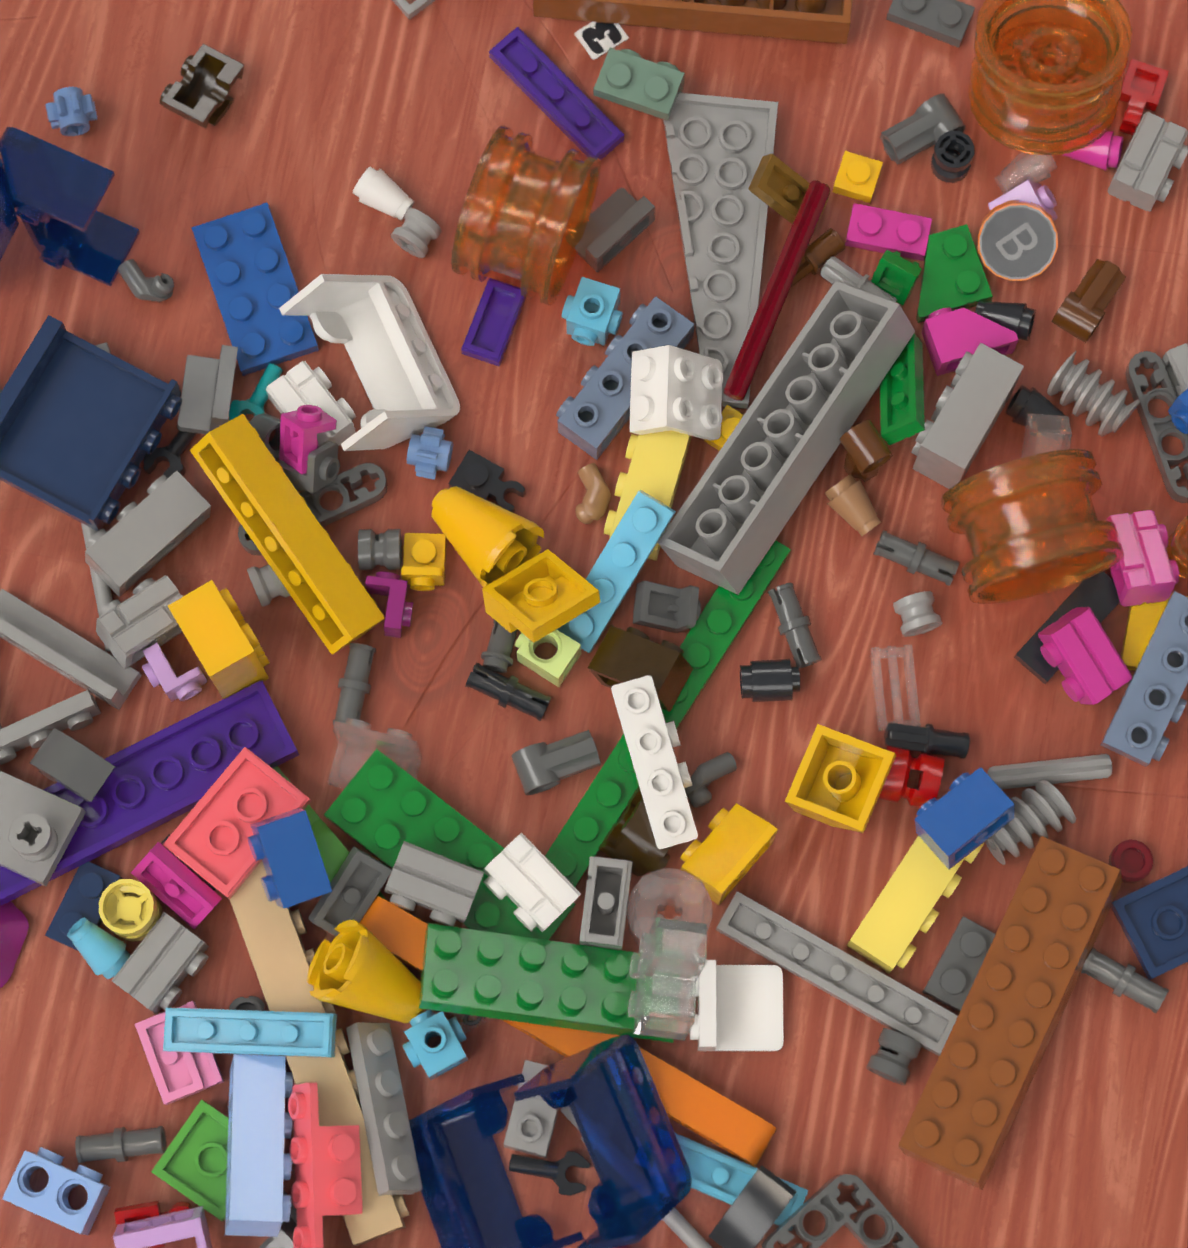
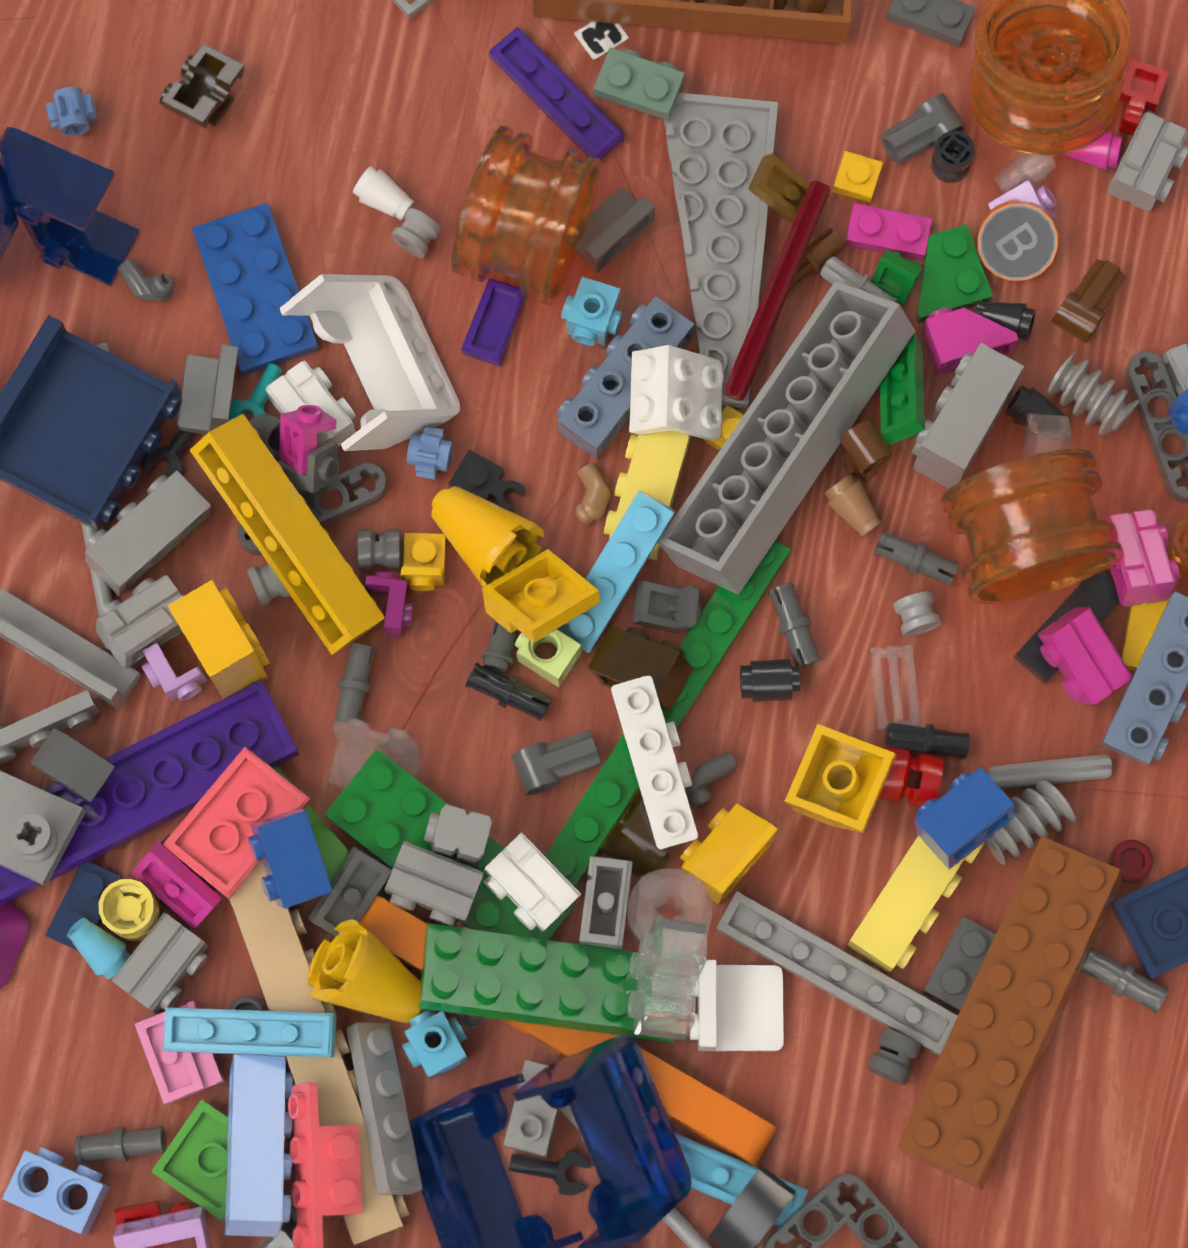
none -> light grey brick [423,805,492,865]

